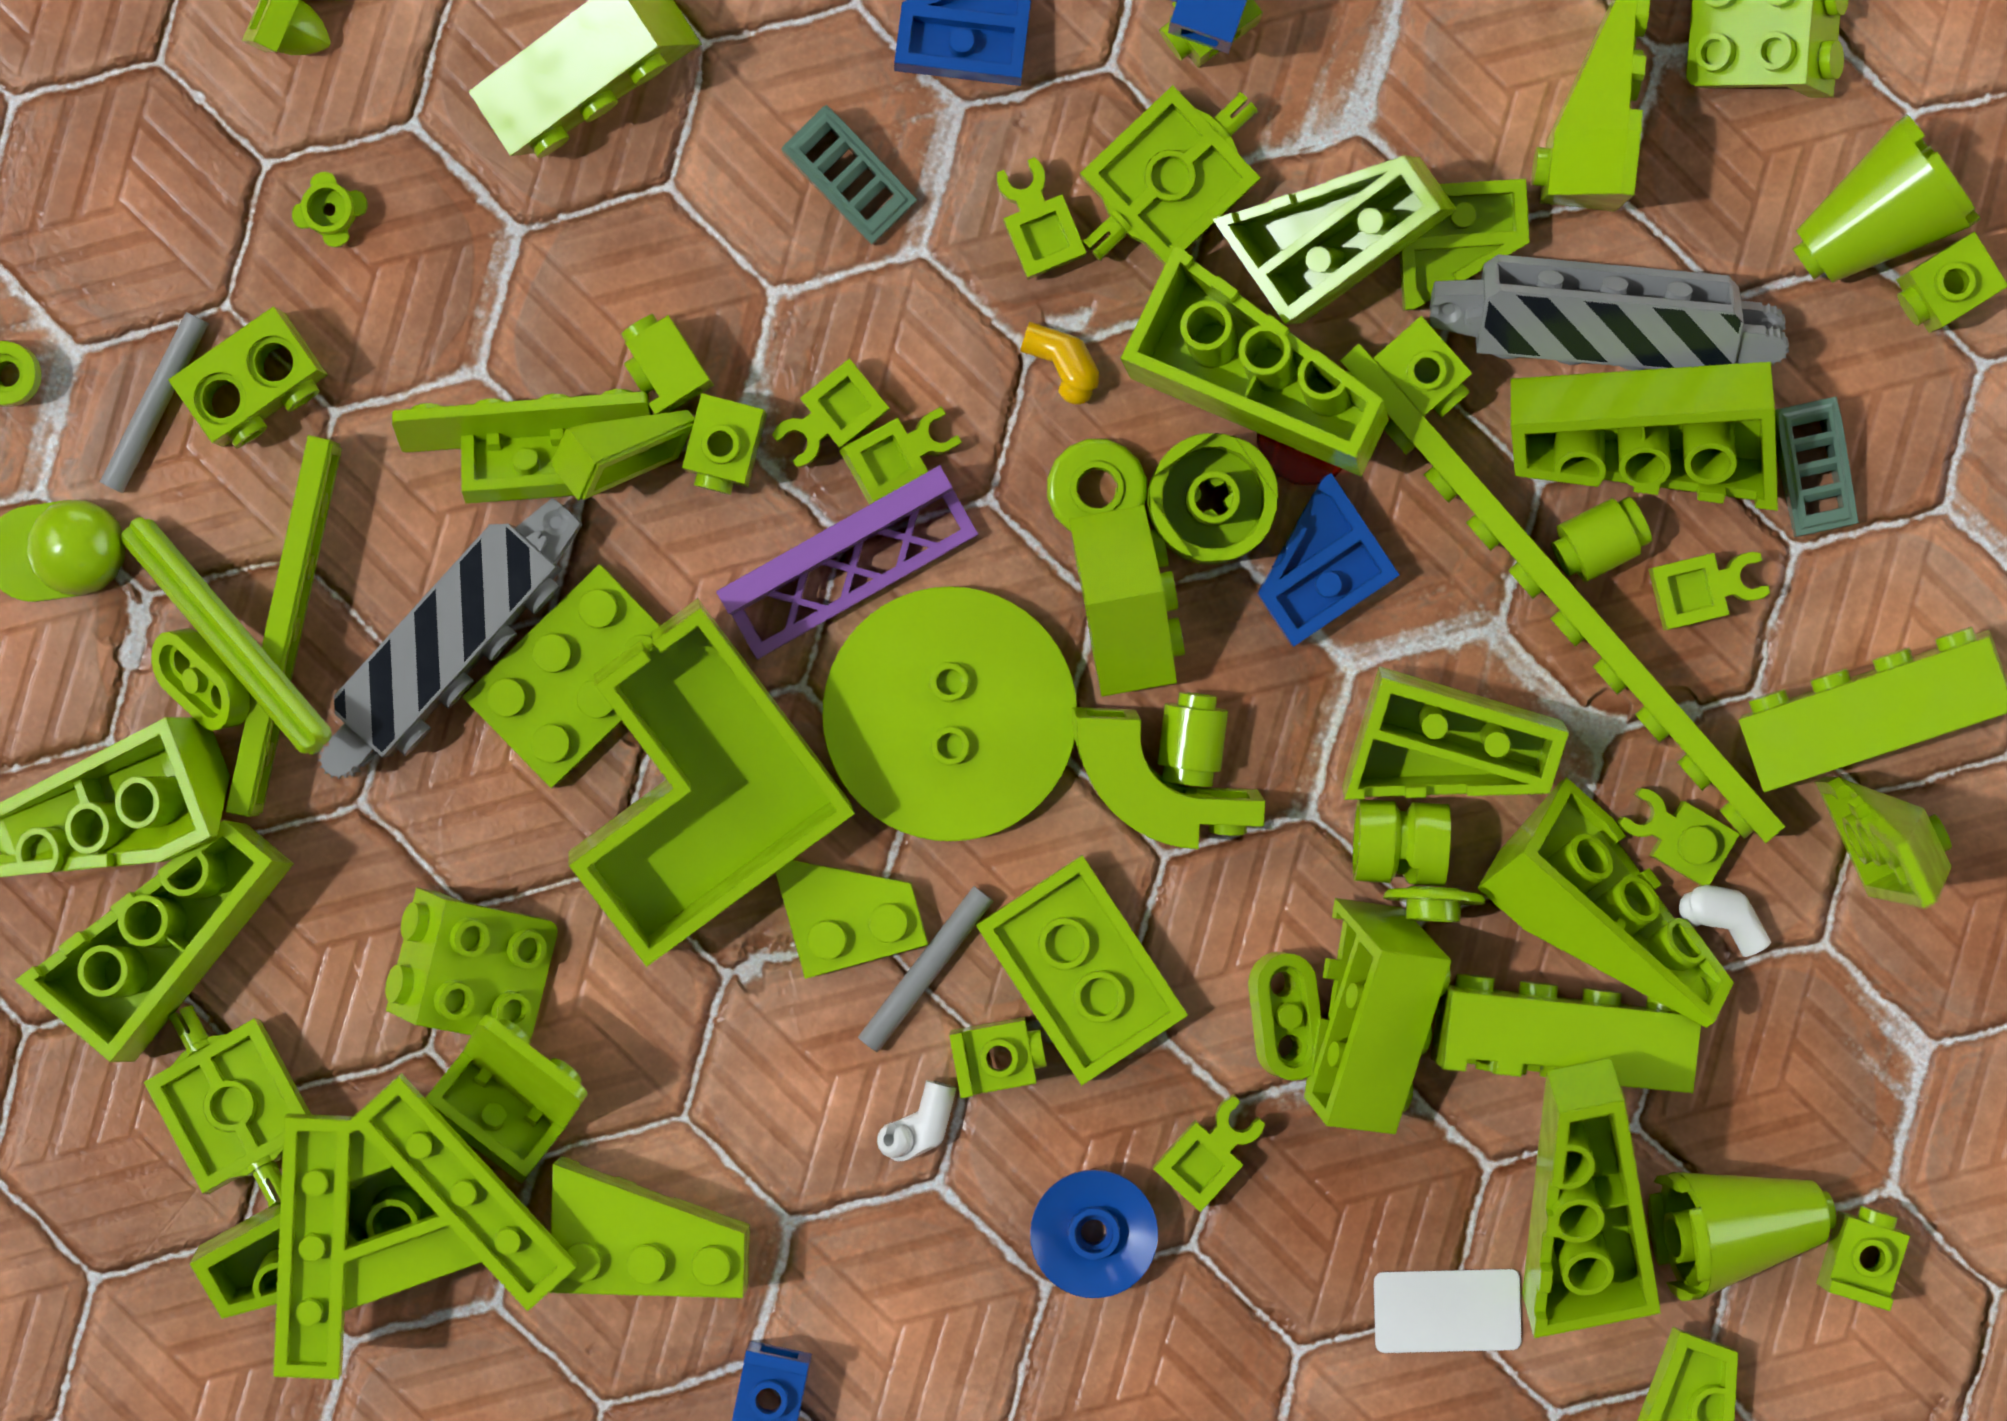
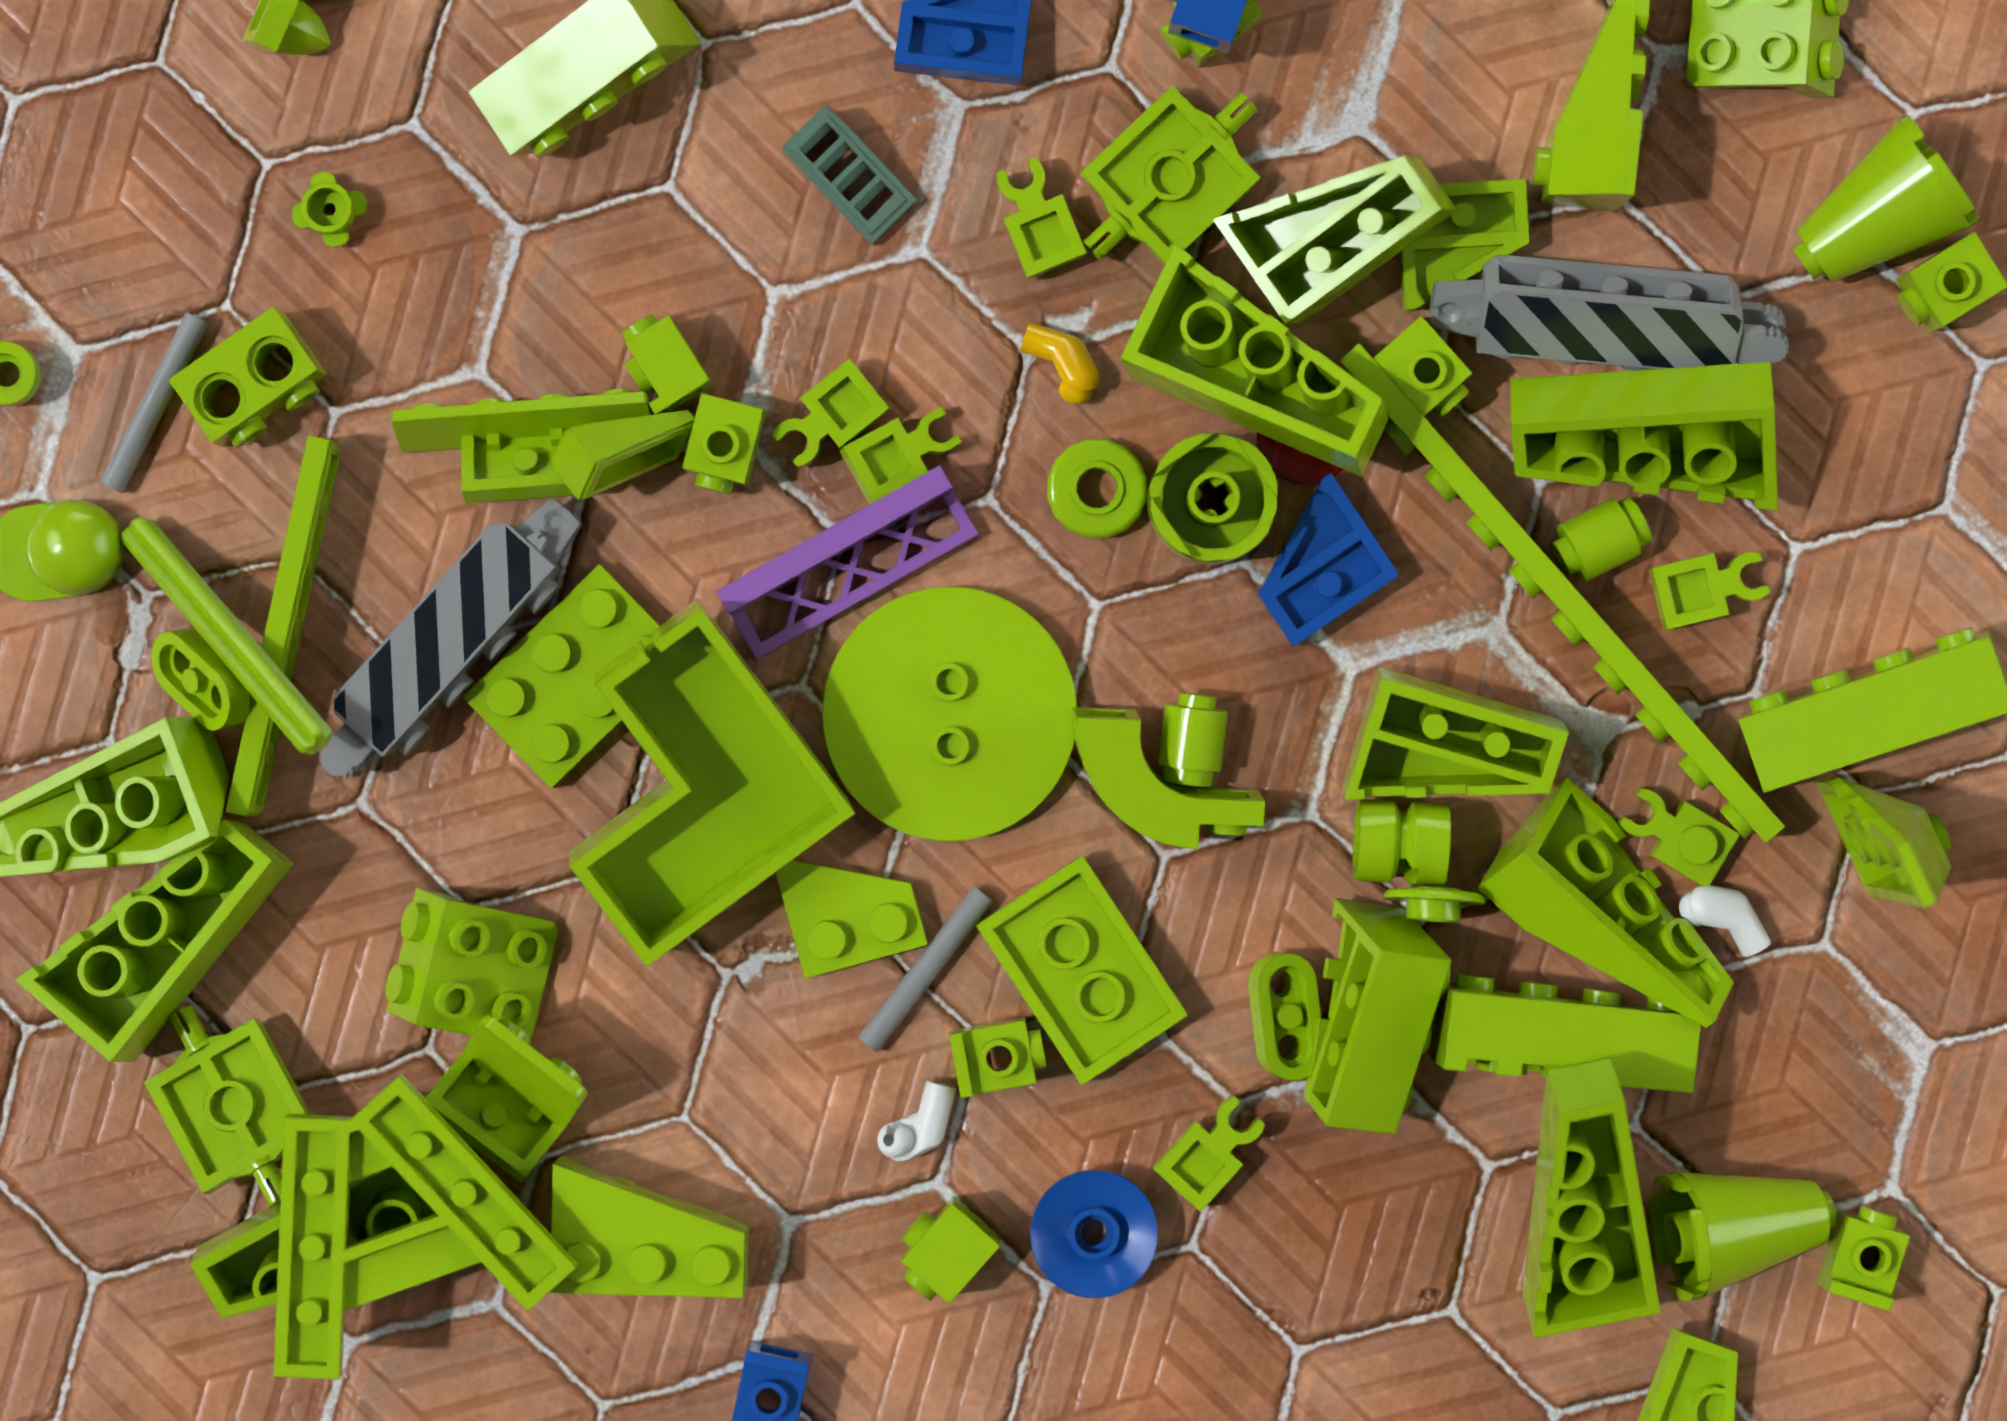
lime brick [1069,505,1185,697] -> none
white sticker [1374,1269,1521,1353] -> none
sand green slope [1775,396,1859,537] -> none
none -> lime brick [901,1197,1001,1304]

